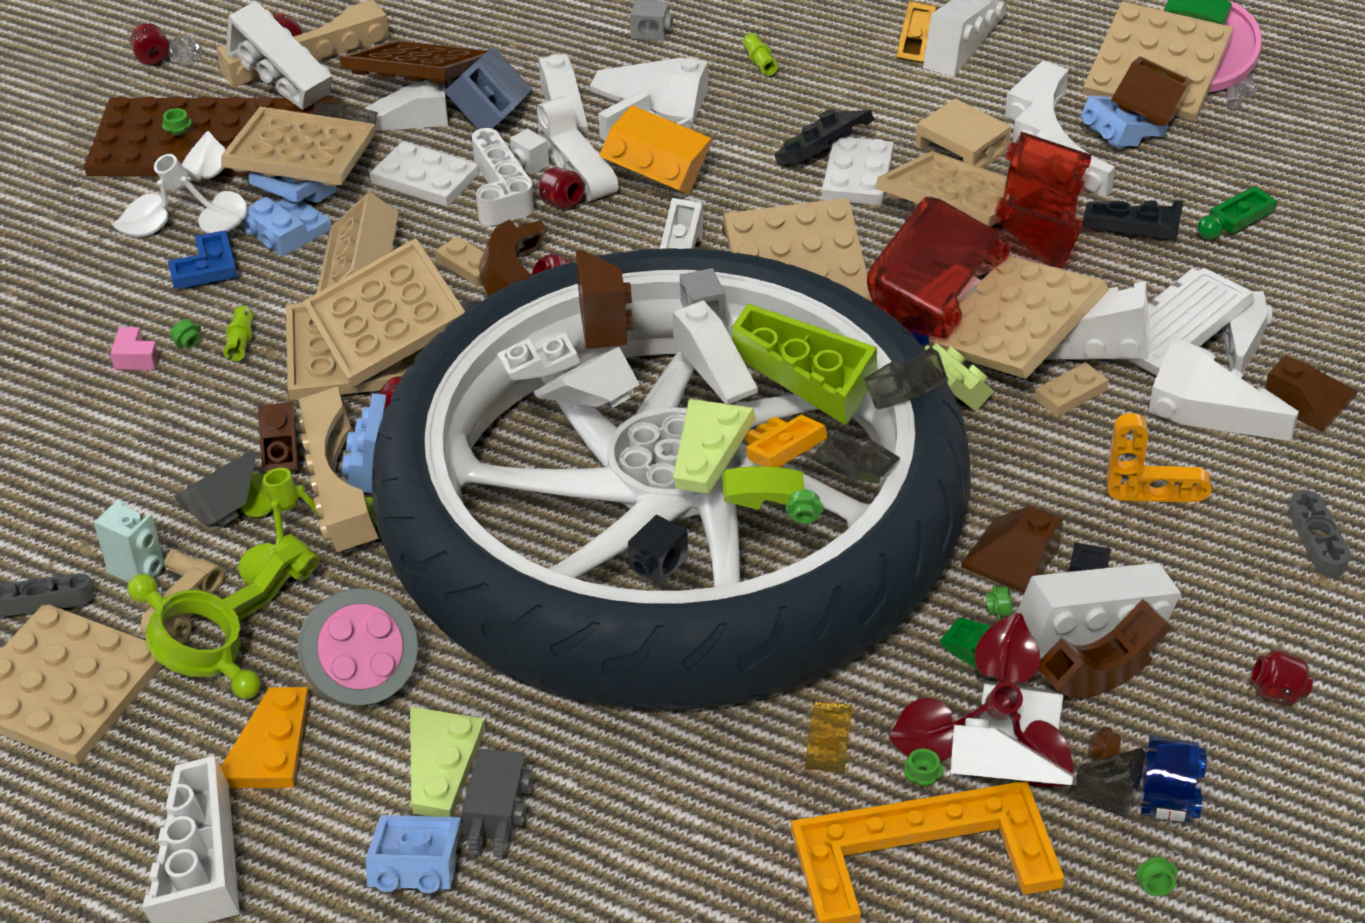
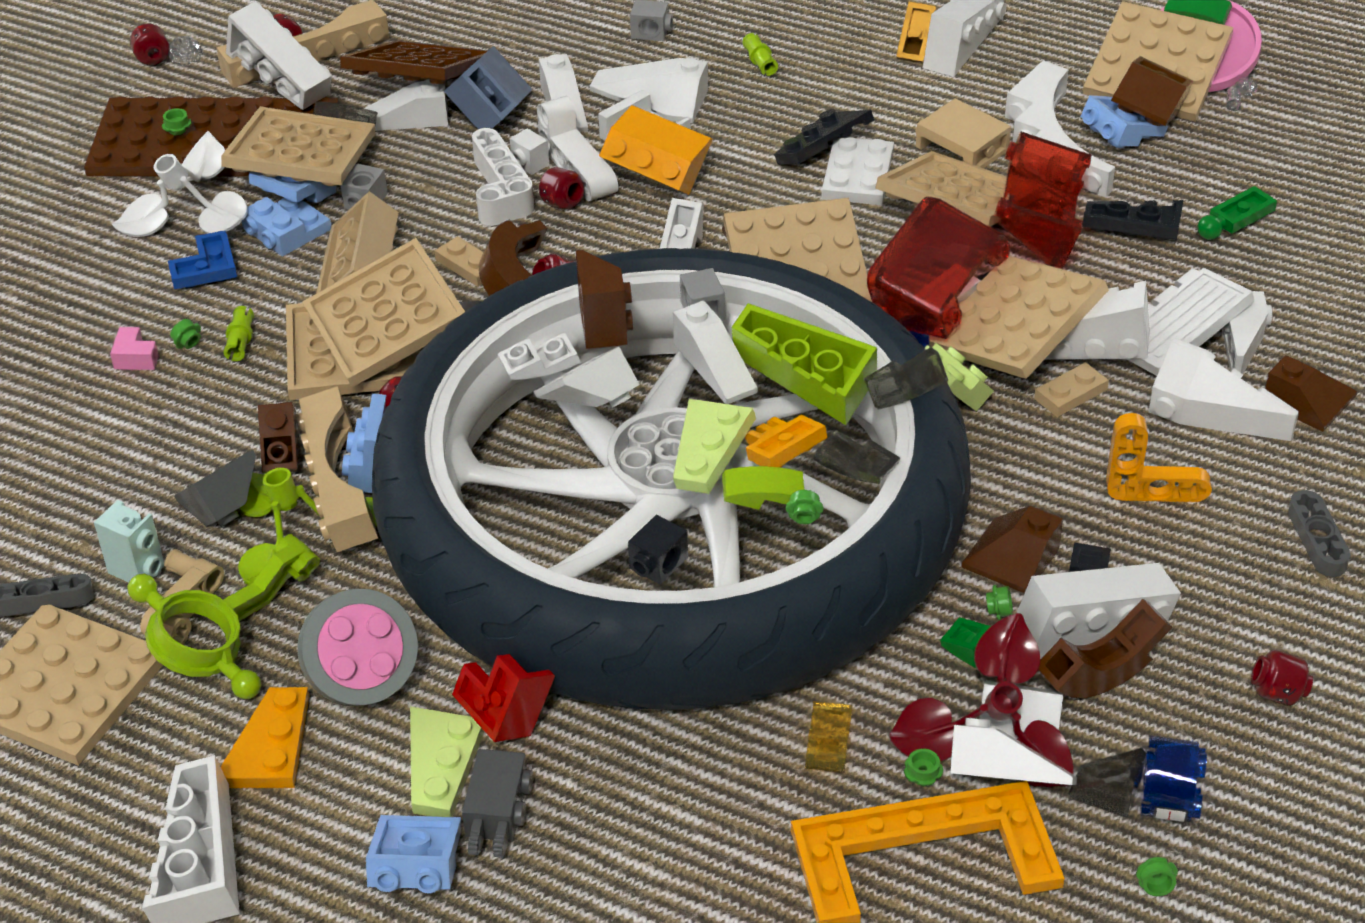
white plate [370,141,479,207] -> none
reddish brown plate [1088,726,1121,766] -> none
none -> light grey brick [341,164,388,210]
none -> red panel [452,654,555,742]

